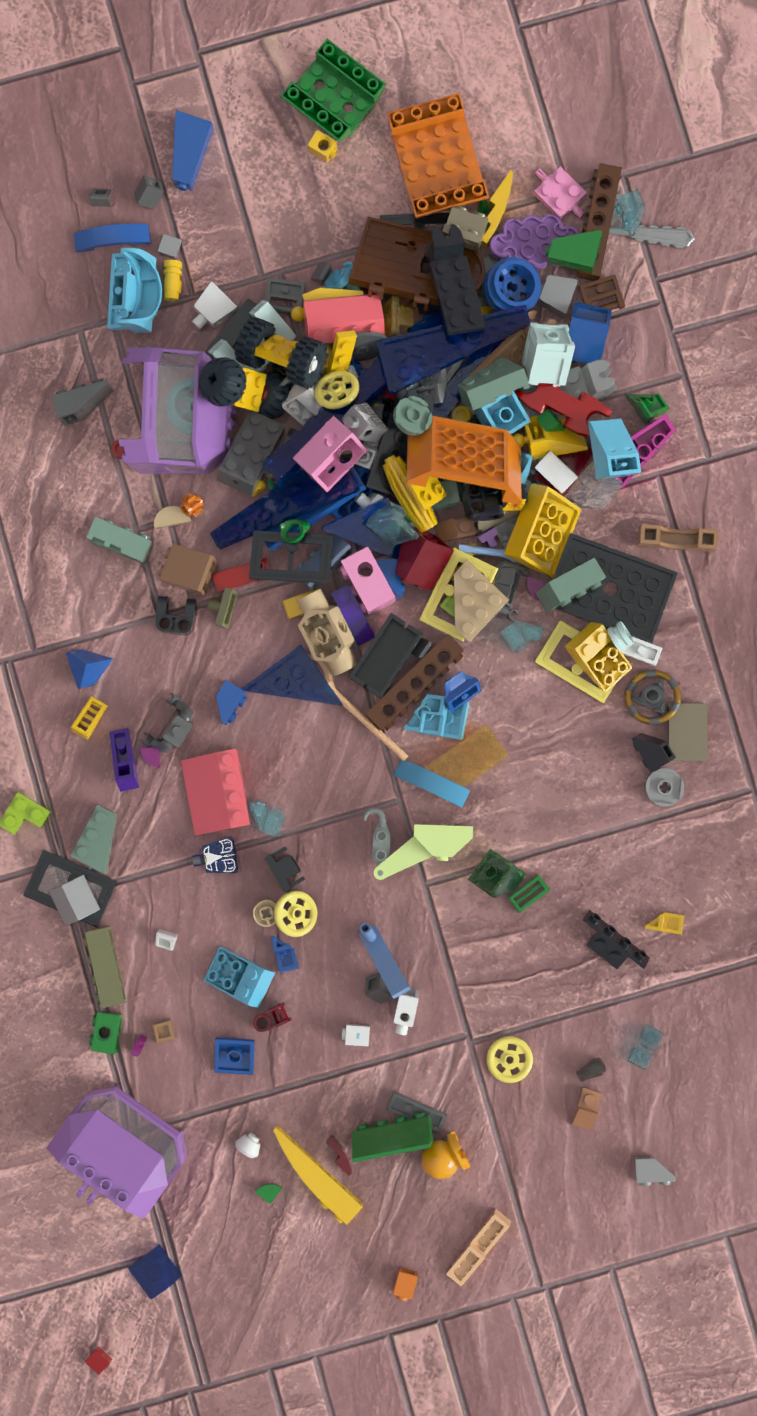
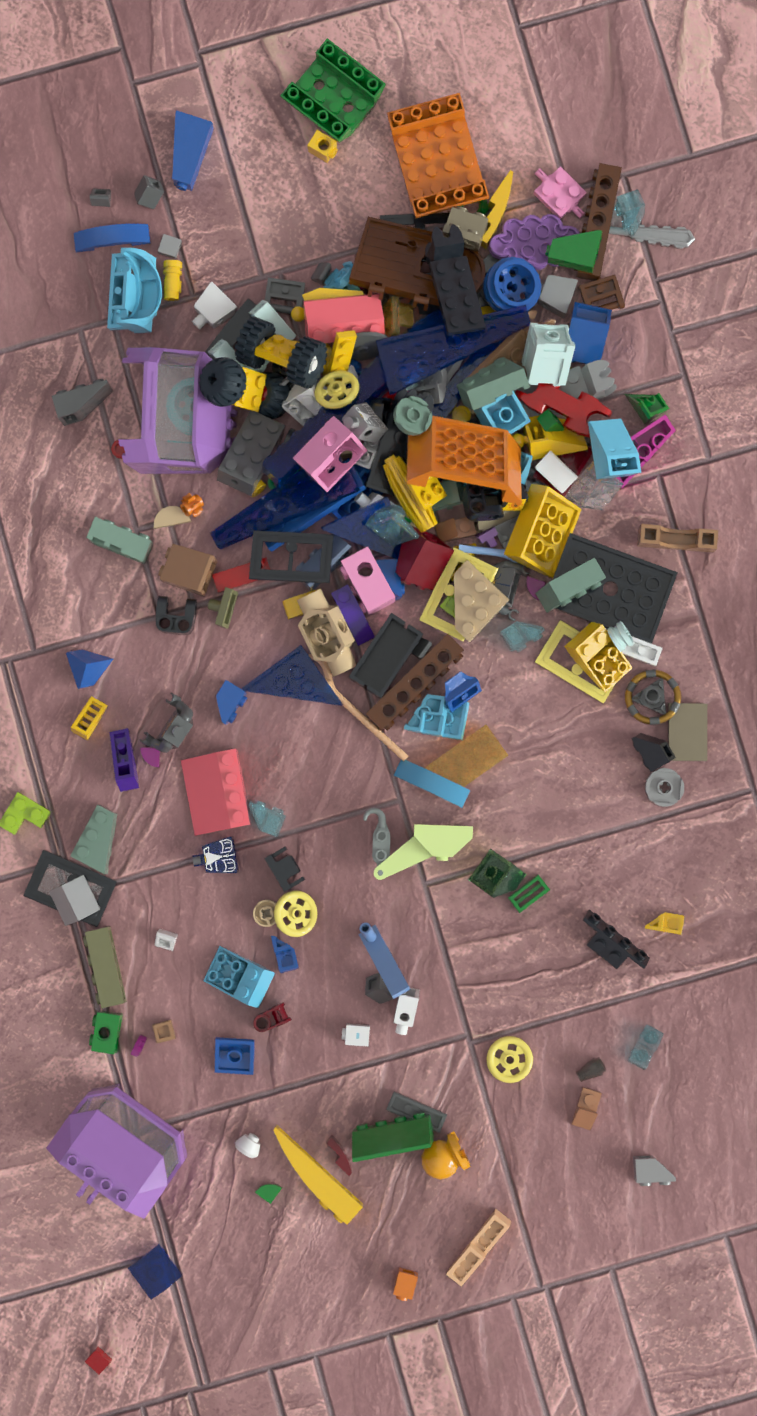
green piece [279,519,310,543] -> none

